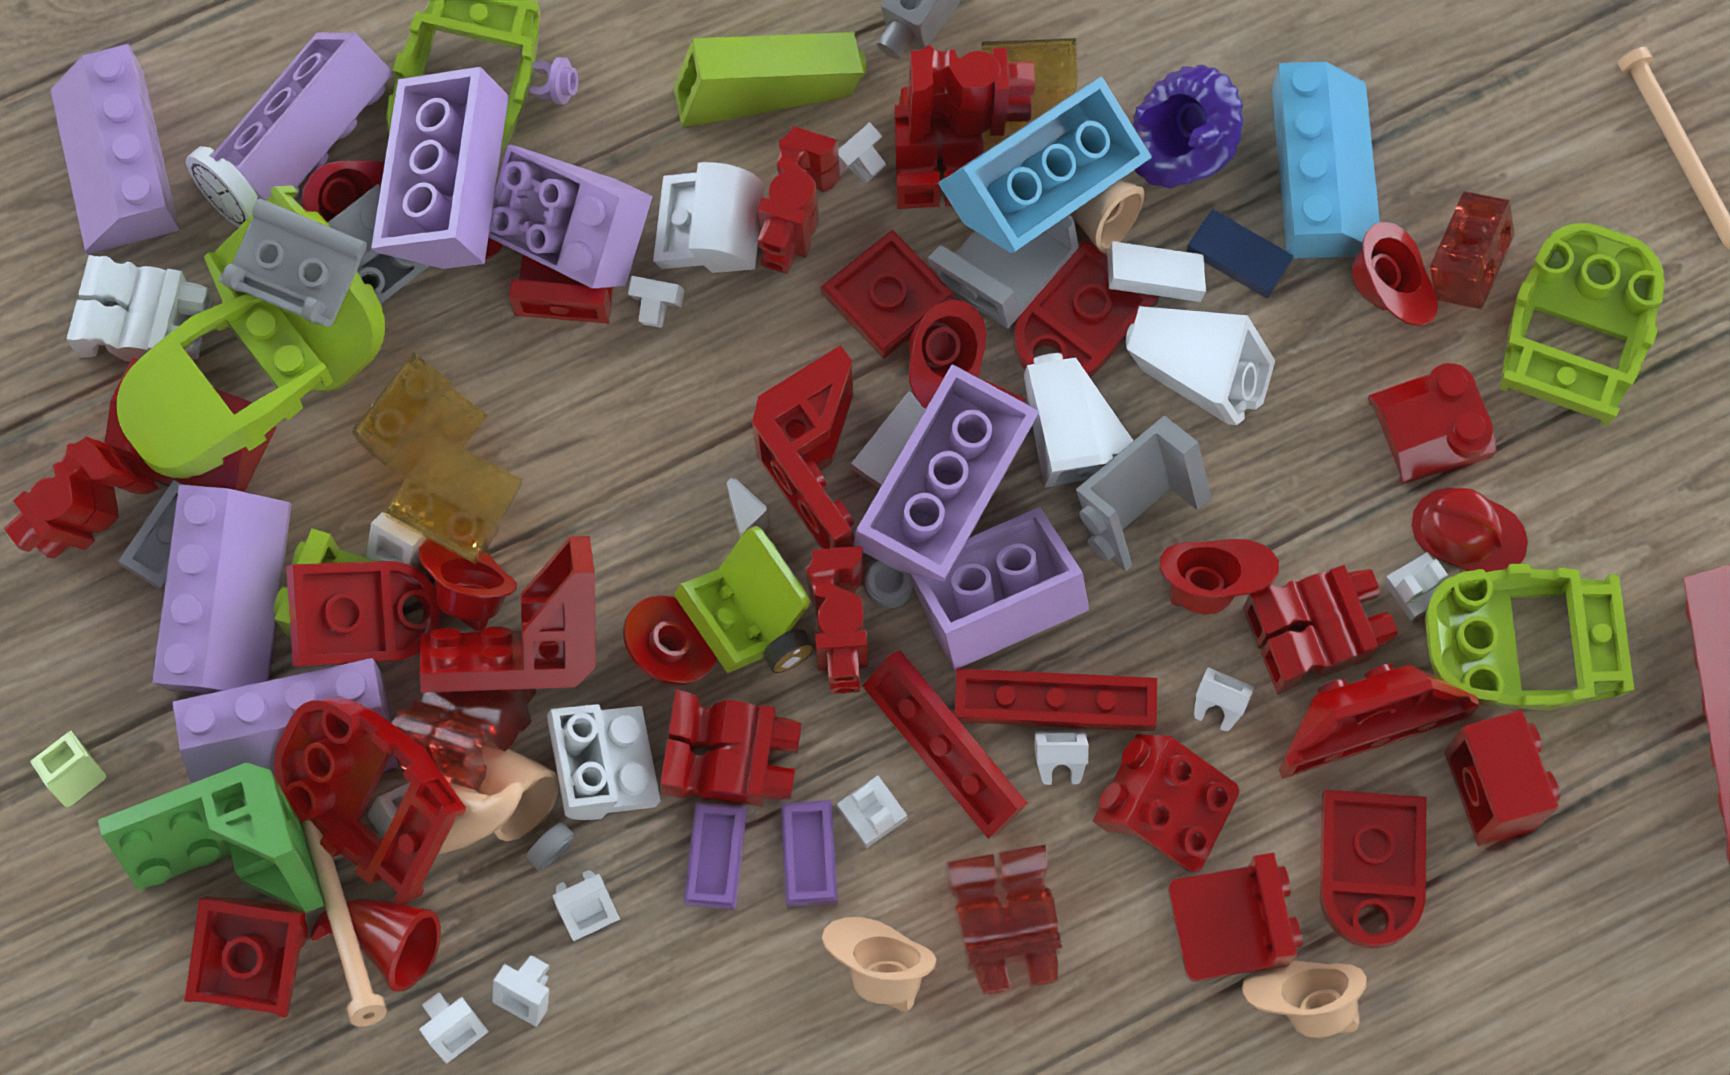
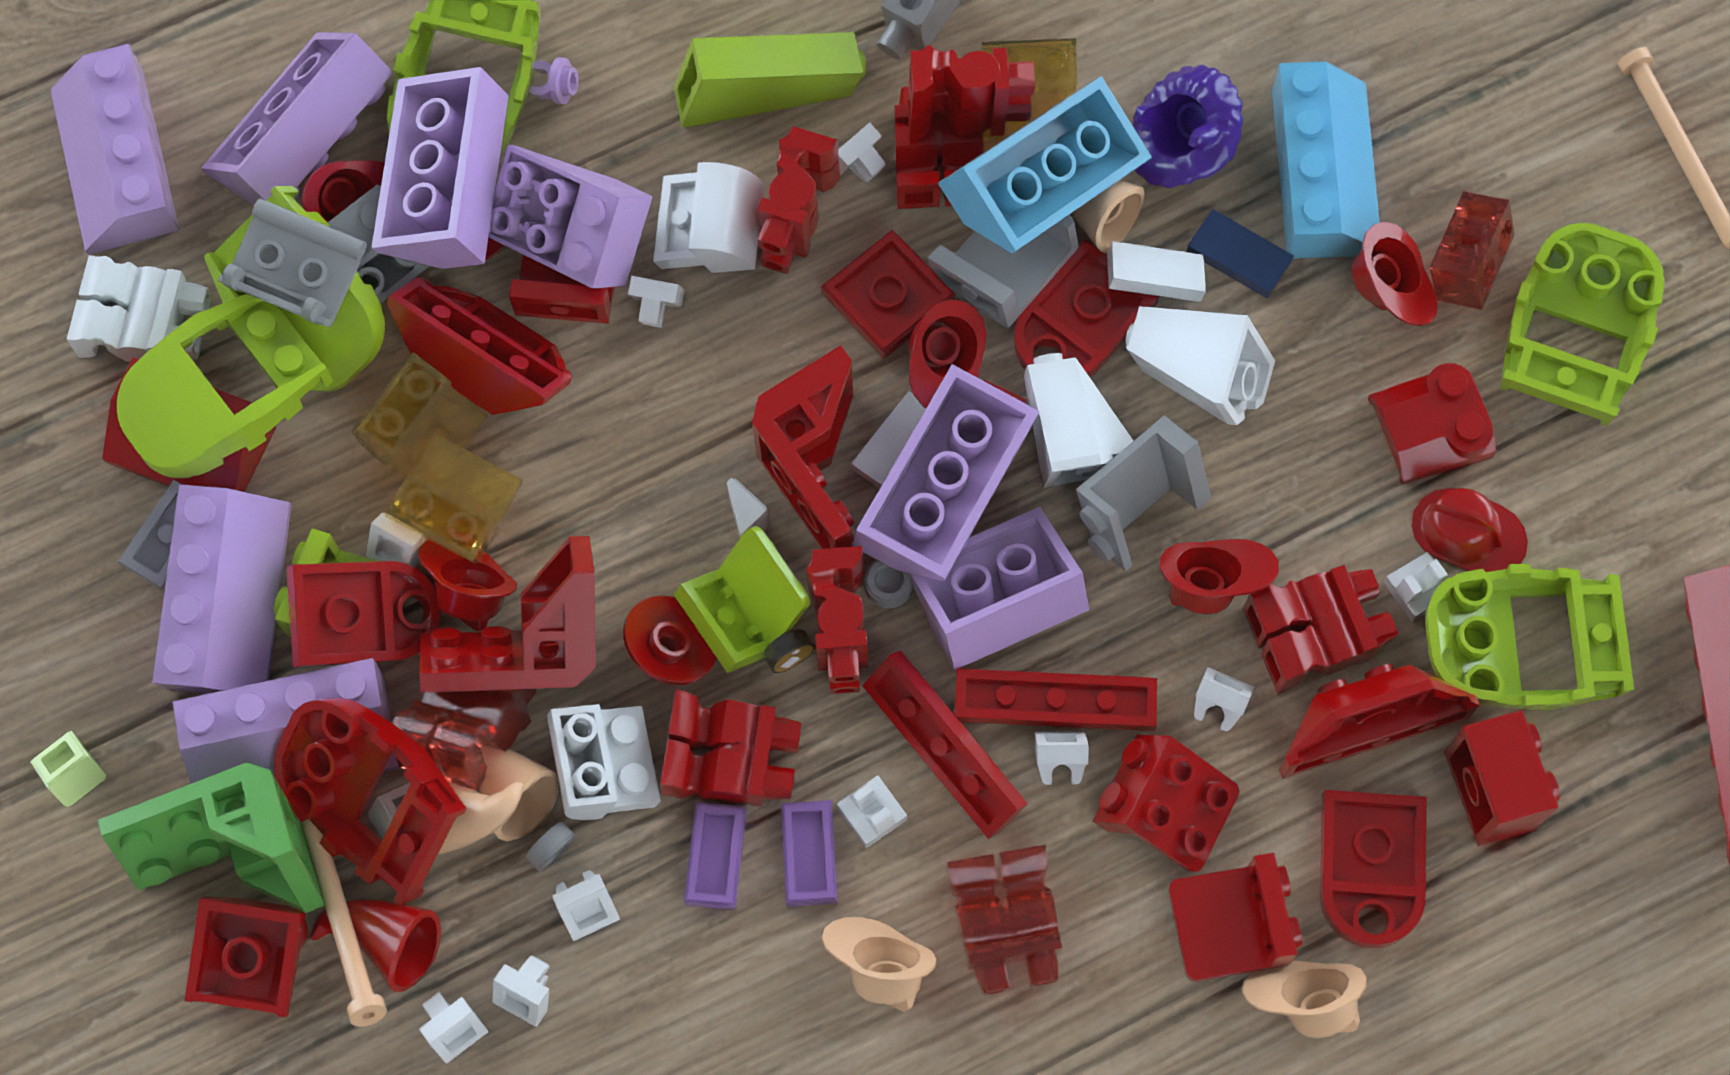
red hips [4,436,159,559] -> none
white tile [185,146,258,228] -> none
none -> red wedge [387,277,572,415]

